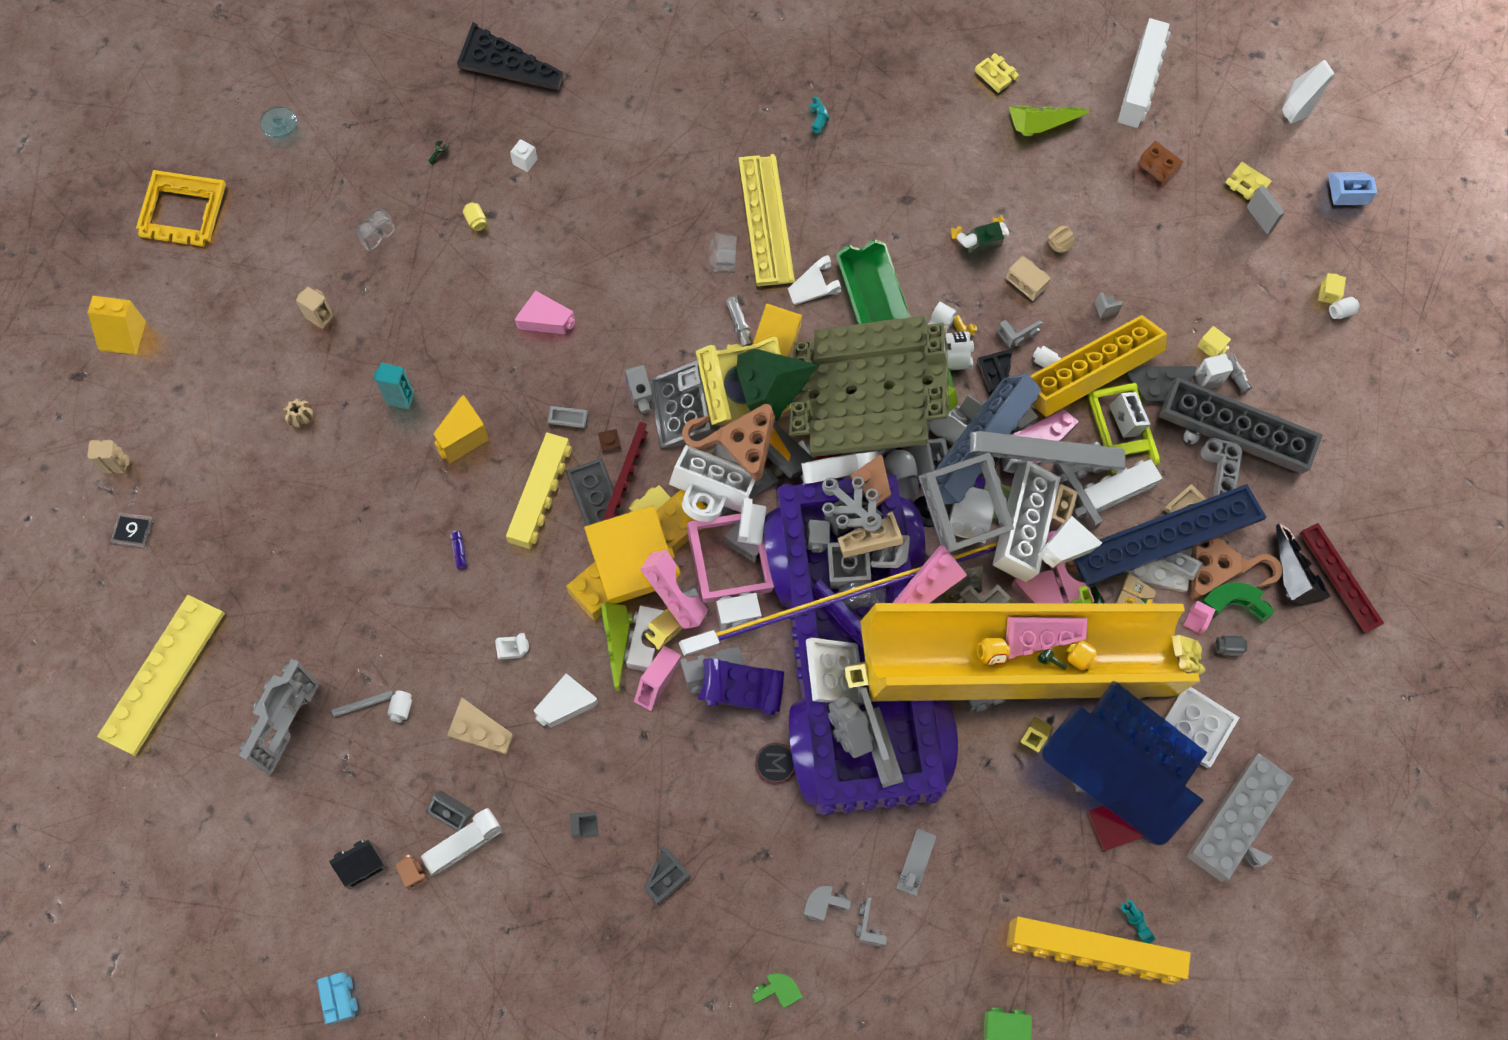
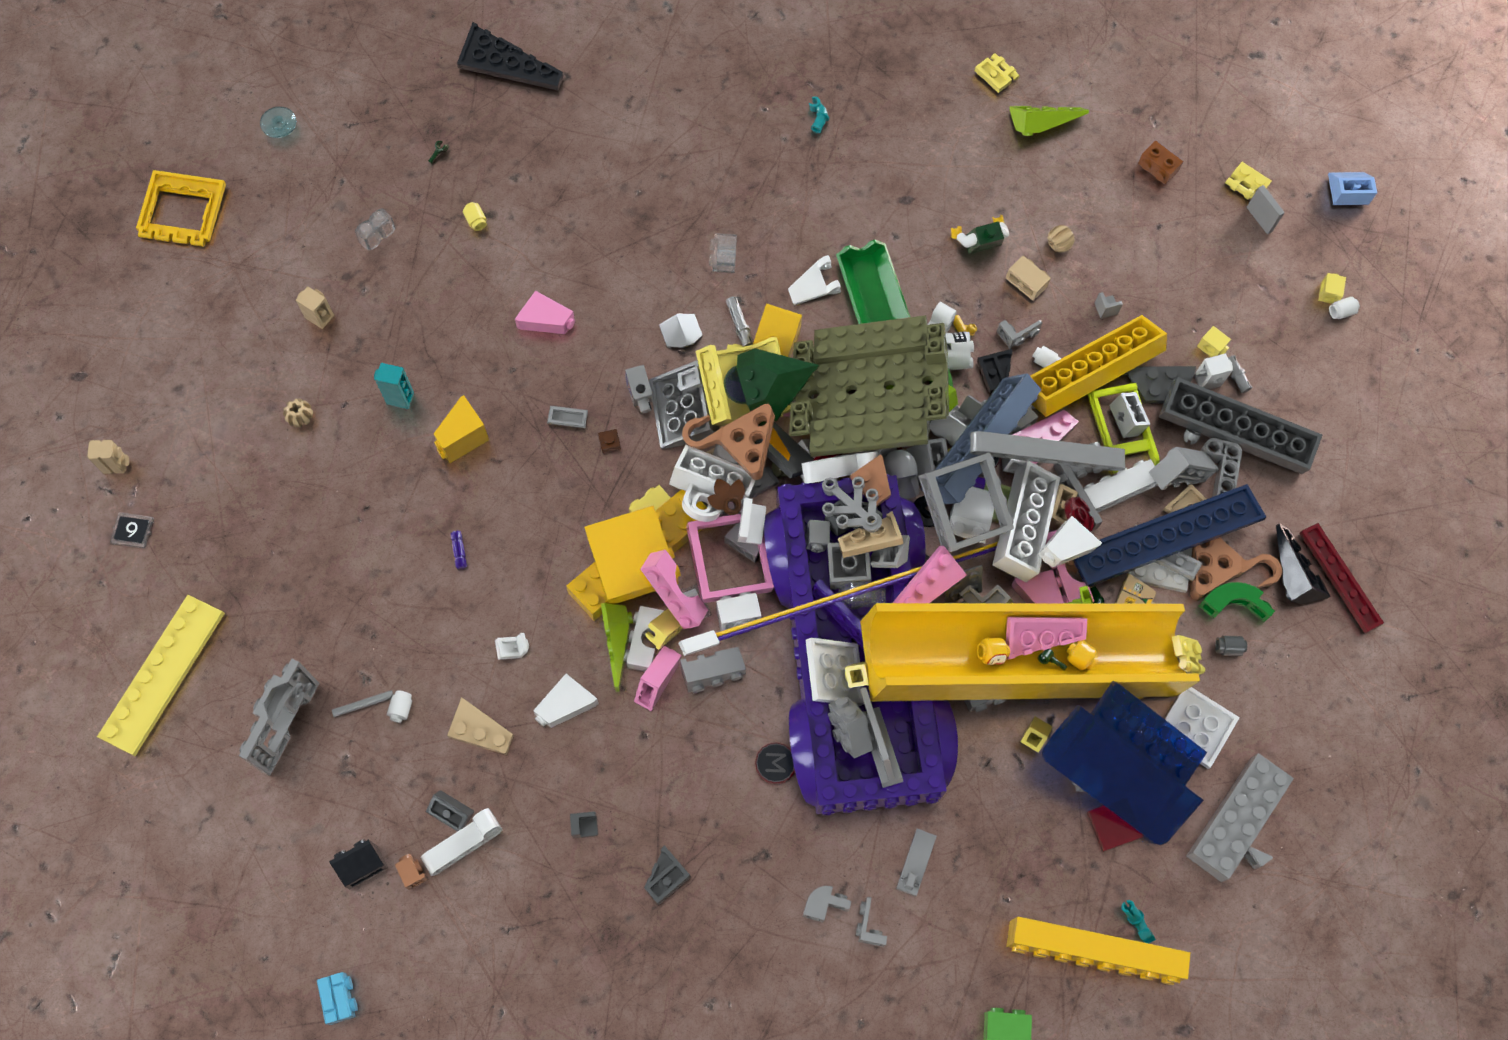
yellow slope [87,296,146,355] -> none
light yellow brick [506,432,572,549] -> none
white brick [510,139,537,172] -> none
dark grey tile [565,458,624,526] -> none
dark red plate [602,421,648,521] -> none
dark purple piece [698,658,785,716] -> none
light yellow plate [739,154,795,286] -> none
bright green brick [751,973,803,1009] -> none
white brick [1117,18,1171,128] -> none
bright pink panel [1183,601,1215,635] -> none
white wedge [1282,60,1335,123] -> none
none -> slope [659,314,702,348]
none -> reddish brown plate [707,478,745,515]
none -> dark red tile [1065,497,1094,532]
none -> light grey wedge [1149,447,1219,490]

